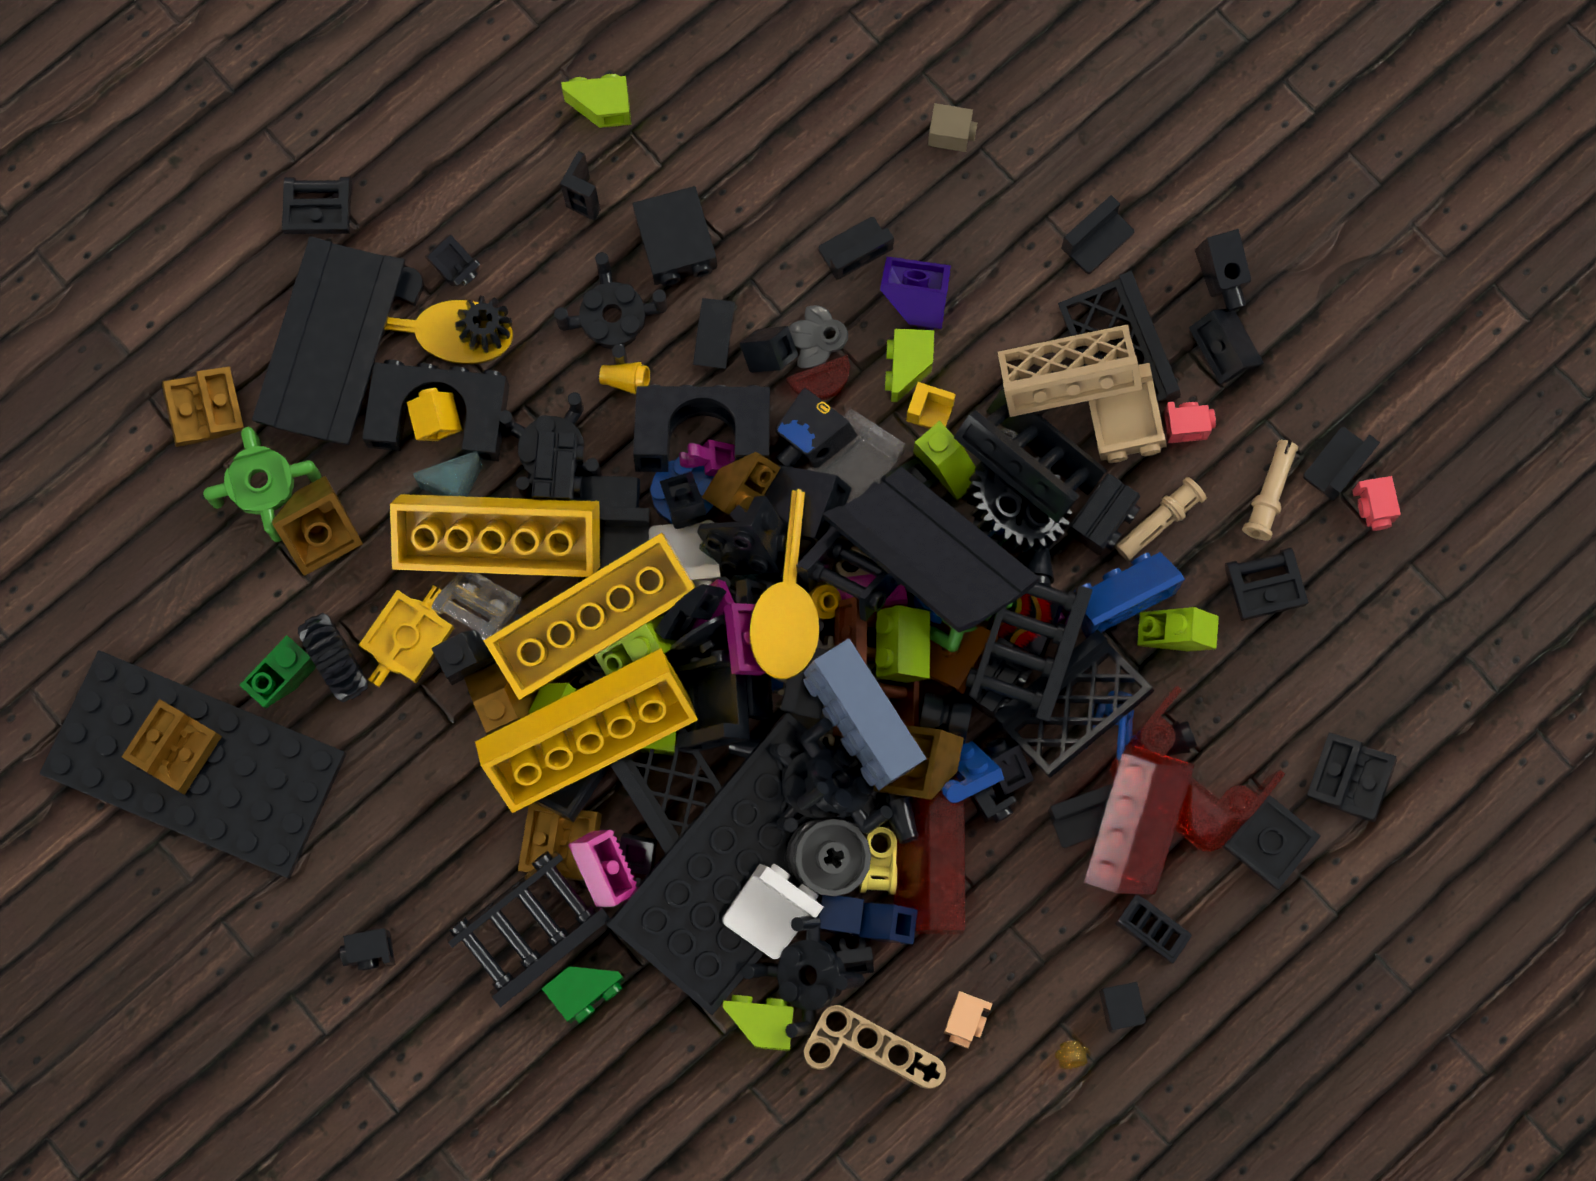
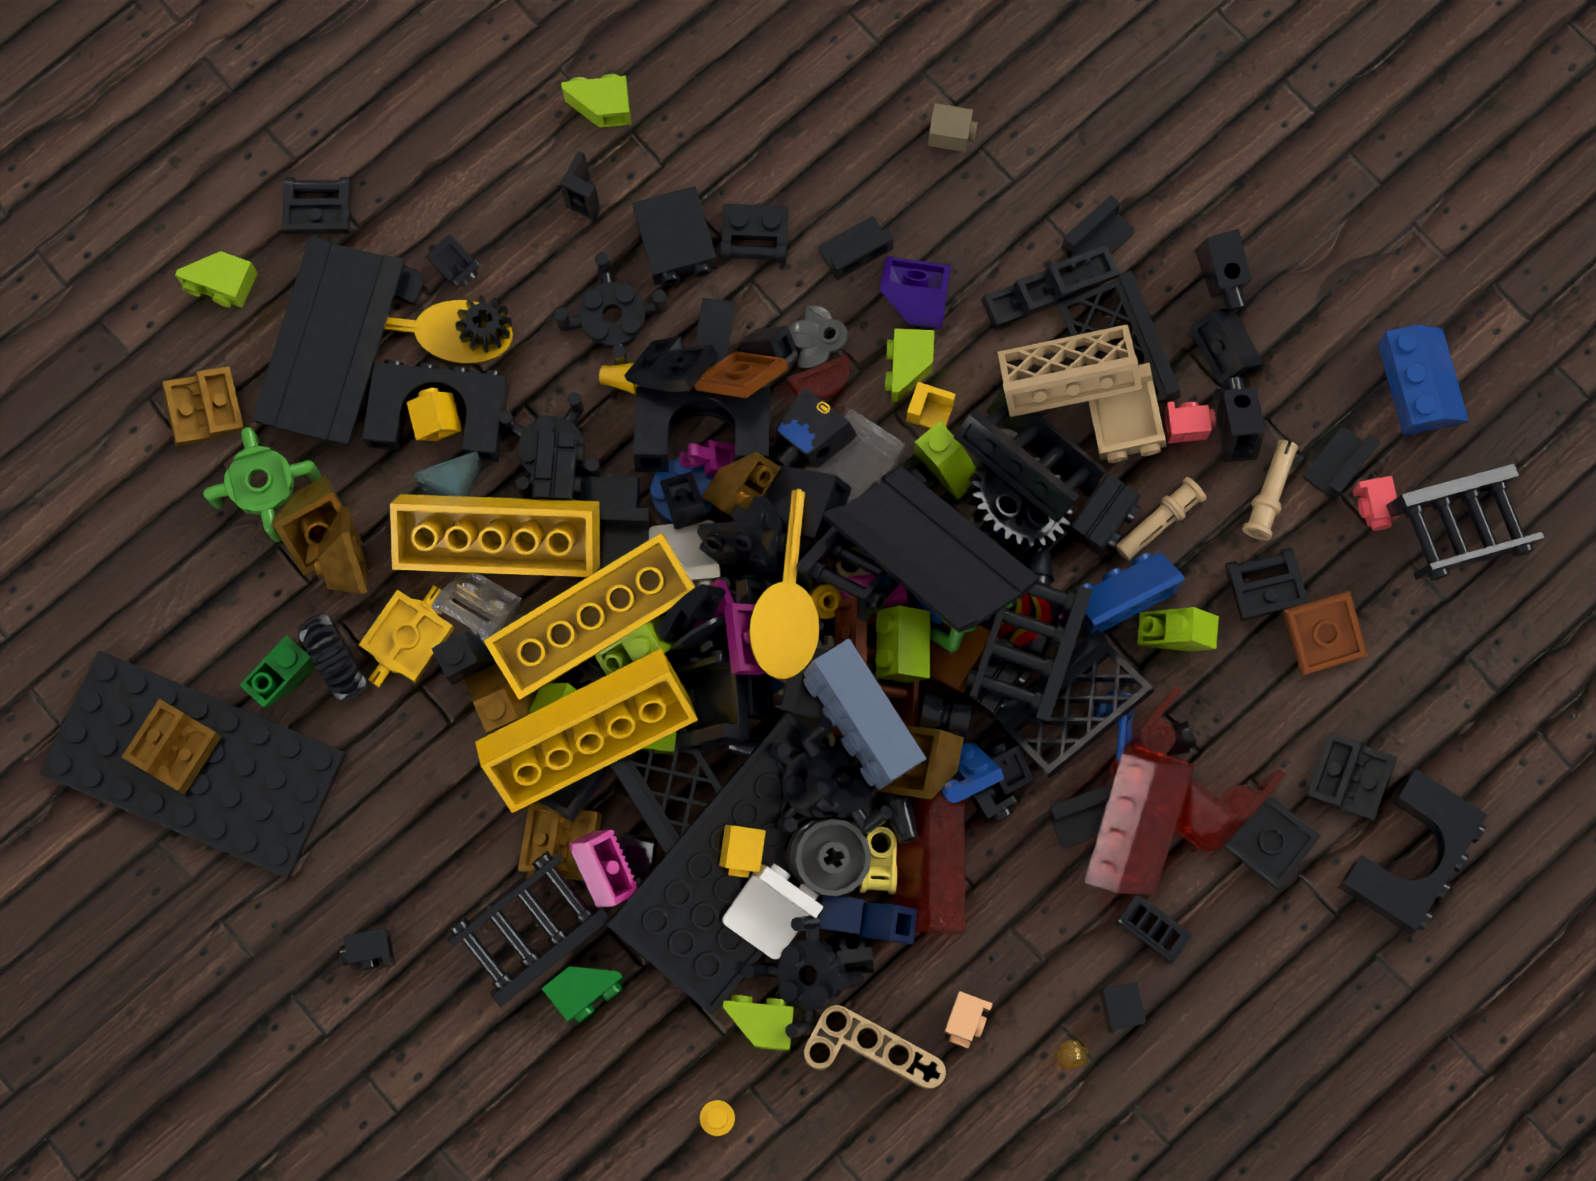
none -> lime slope [175,251,258,308]
none -> pearl gold slope [314,506,367,594]
none -> black slope [624,337,717,392]
none -> dark orange plate [695,351,788,398]
none -> yellow plate [700,1100,735,1136]
none -> yellow brick [719,824,766,878]
none -> black plate [721,204,789,263]
none -> black slope [981,245,1120,329]
none -> black torso [1217,377,1266,462]
none -> dark orange plate [1283,590,1368,676]
none -> black arch [1338,769,1488,933]
none -> blue slope [1378,325,1469,436]
none -> black fence [1386,464,1545,581]

